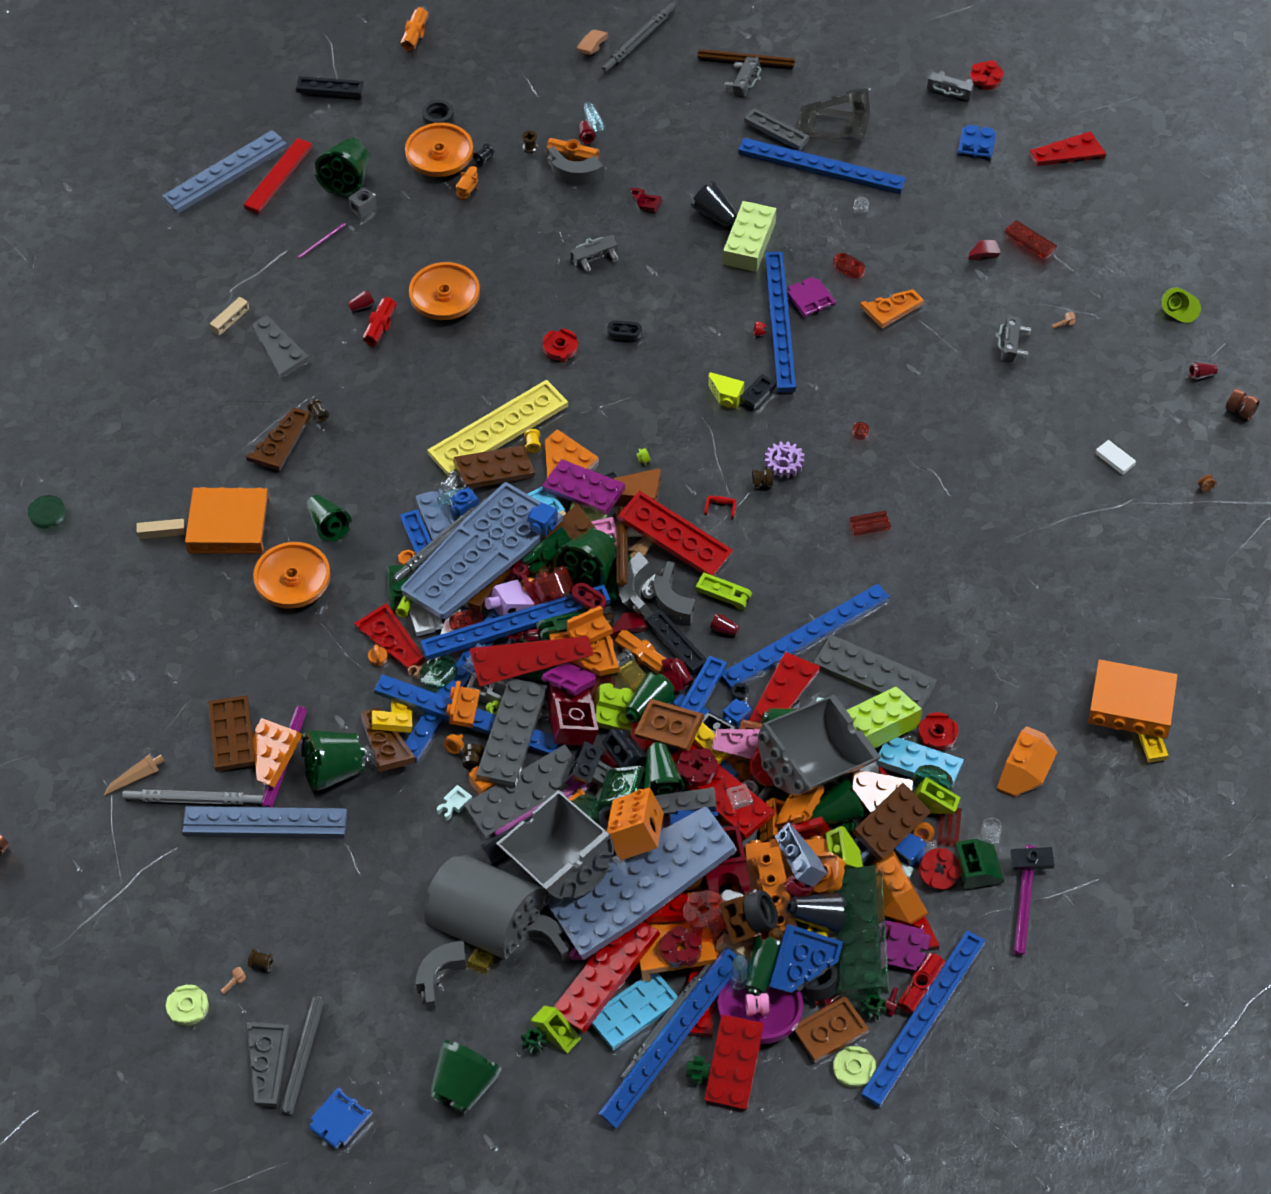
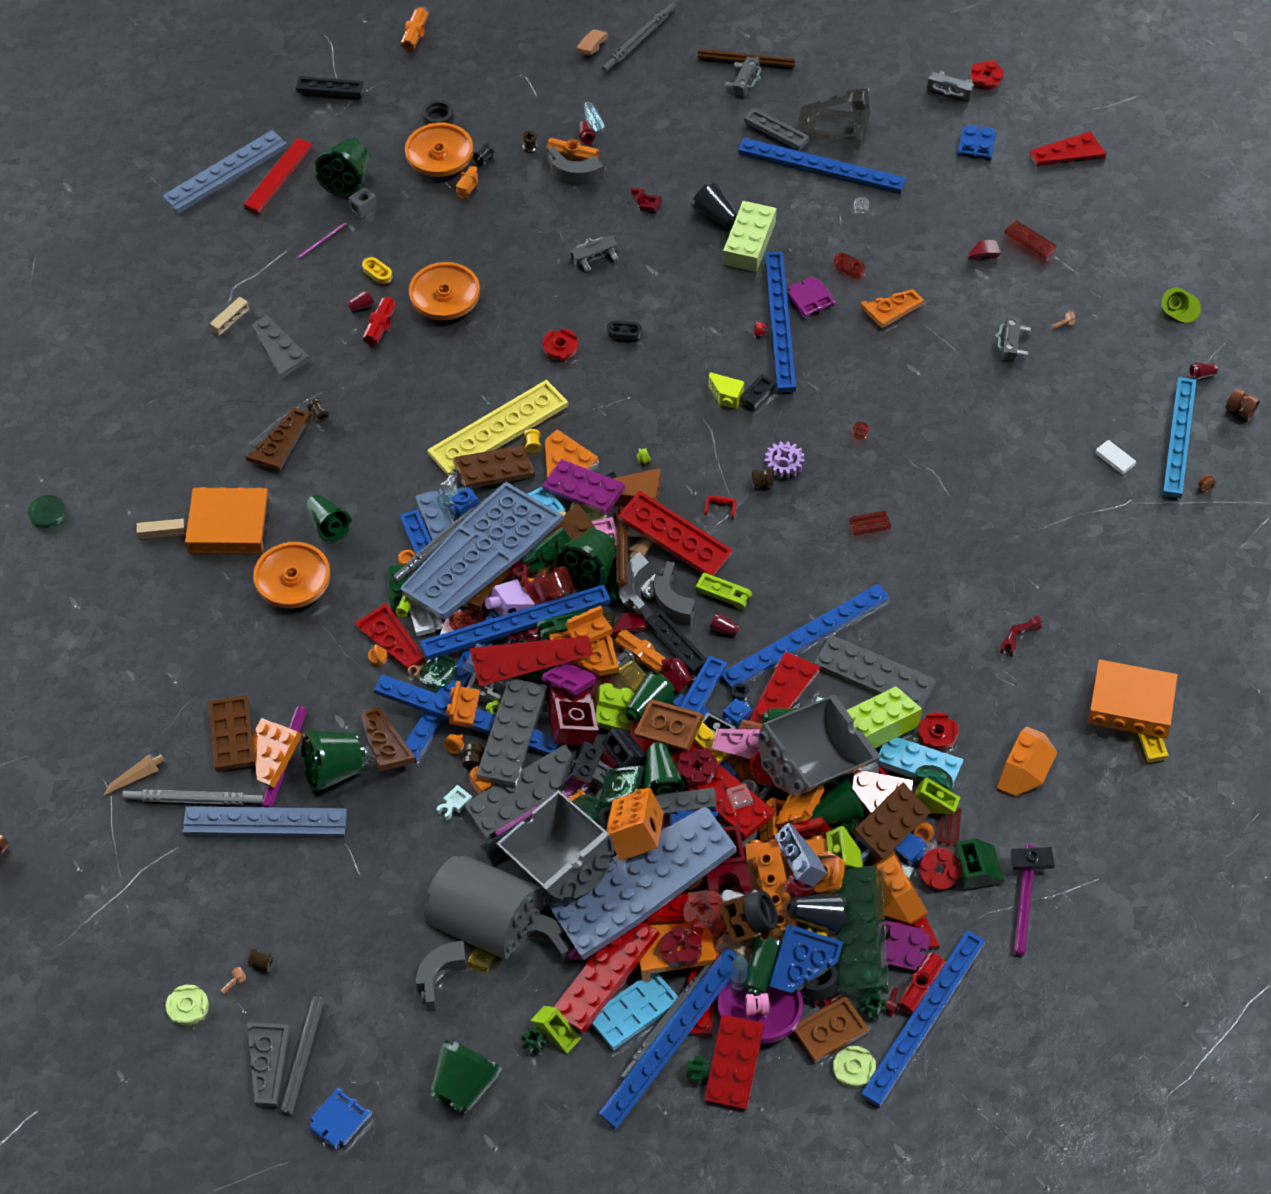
yellow plate [371,700,412,733] -> none
blue brick [527,502,558,536] -> none
dark red plate [572,583,606,611] -> none
clear wheel [980,817,1002,845] -> none
none -> yellow plate [362,257,392,284]
none -> dark red piece [1000,615,1043,656]
none -> dark azure plate [1163,377,1196,498]

